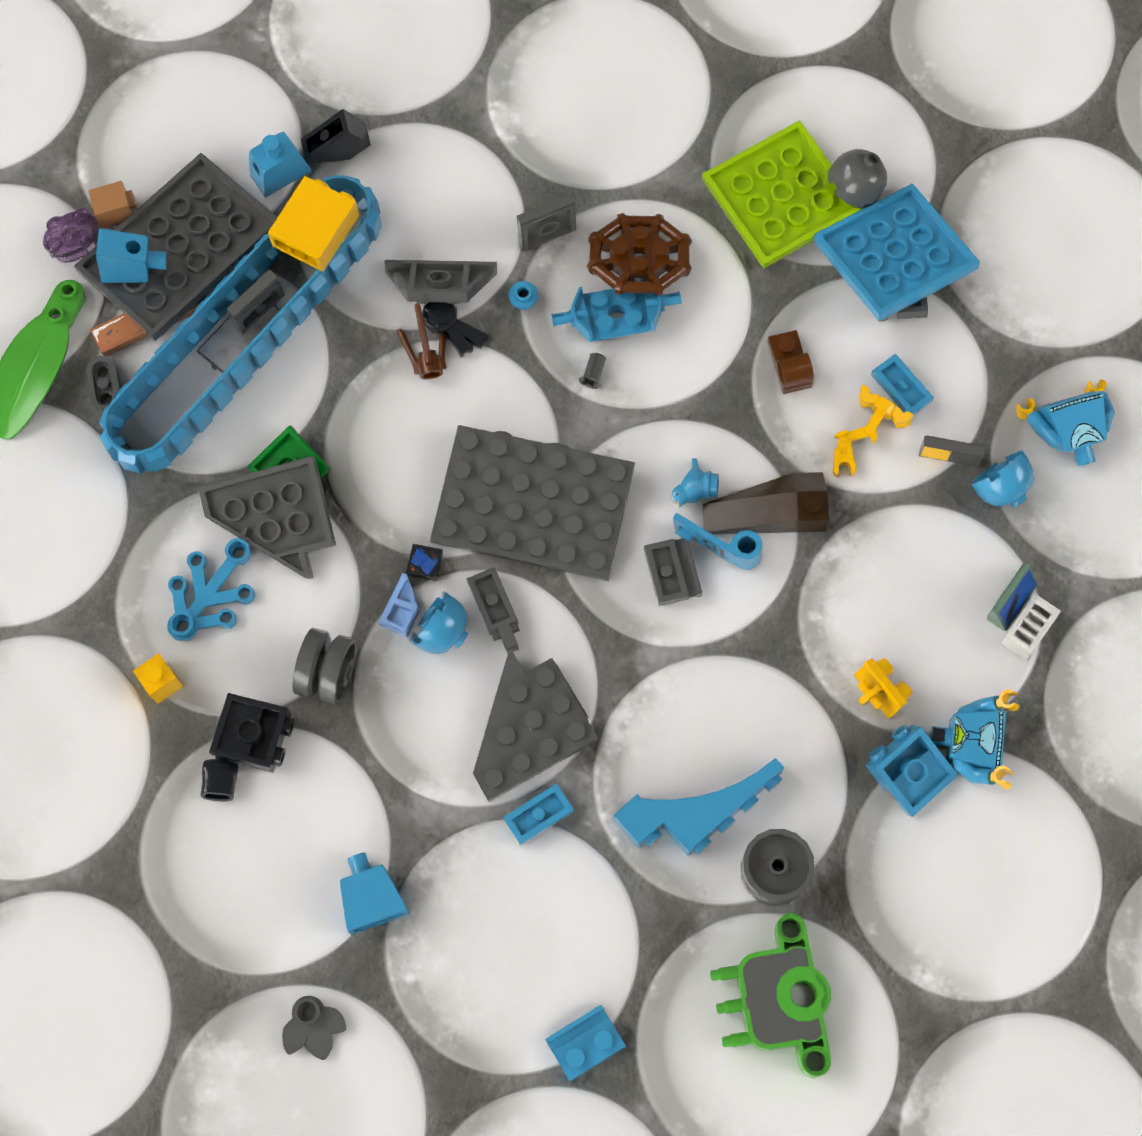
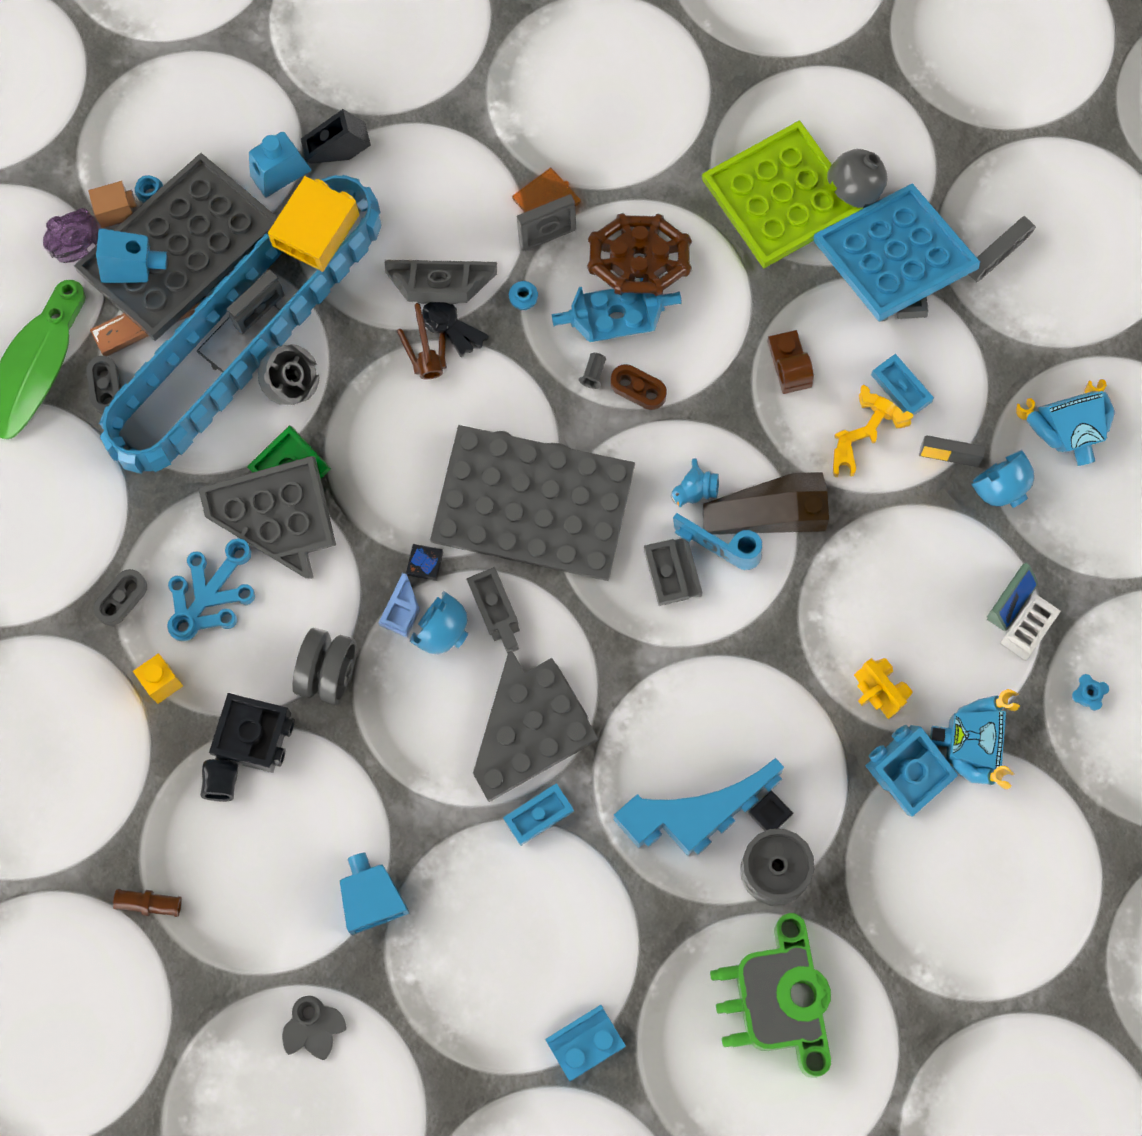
none -> dark grey plate [93,569,147,626]
none -> reddish brown pin [113,889,182,917]
none -> dark azure plate [135,175,163,203]
none -> dark grey cylinder [258,344,319,405]
none -> clear orange piece [512,167,581,213]
none -> reddish brown plate [611,364,667,410]
none -> black tile [748,790,794,831]
none -> dark grey beam [968,216,1036,282]
none -> dark azure plate [1072,674,1109,711]

